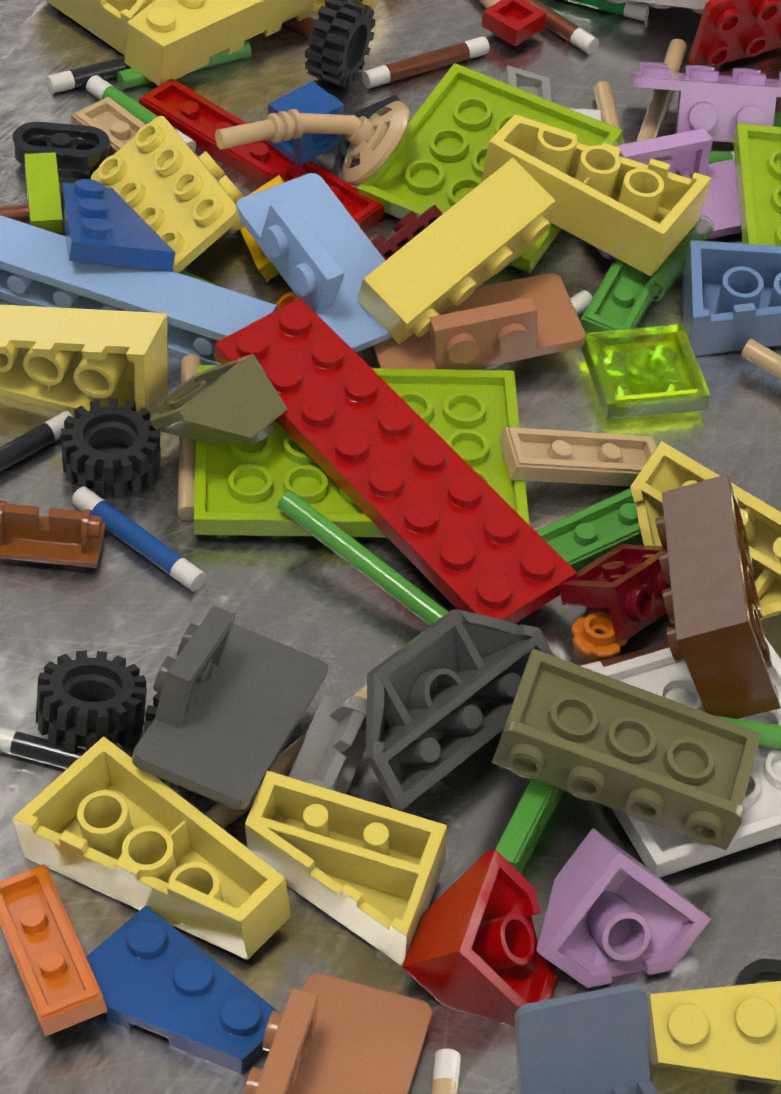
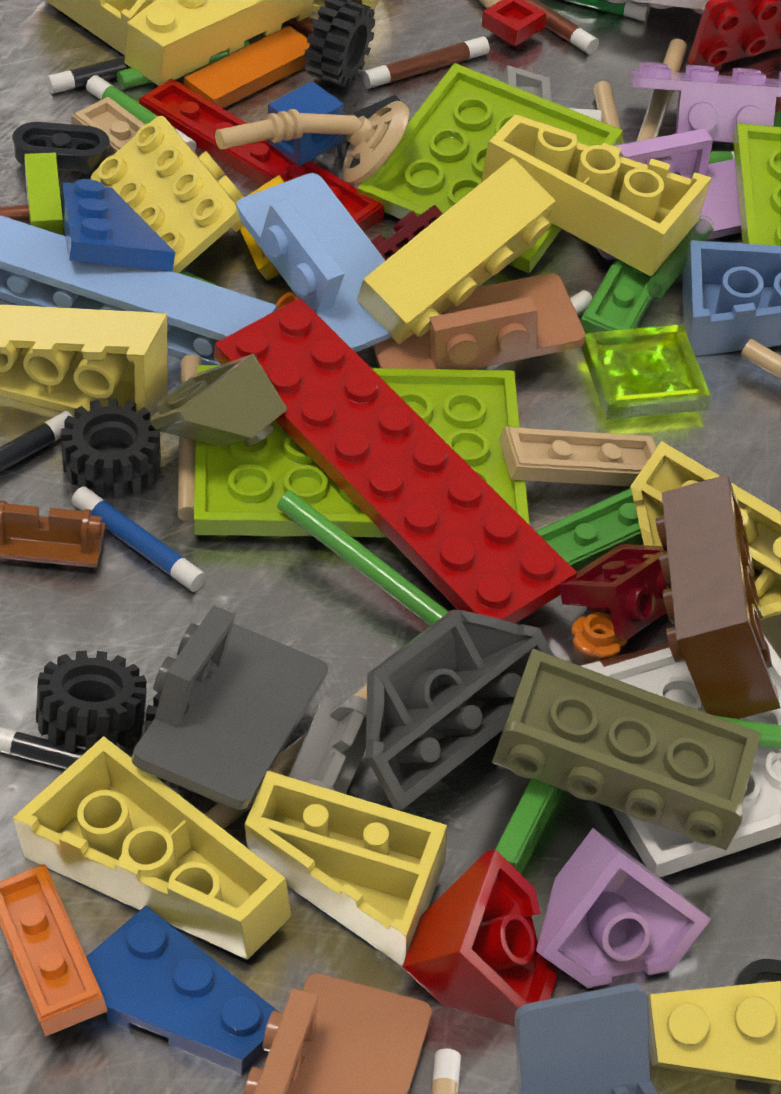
none -> orange tile [184,26,310,108]

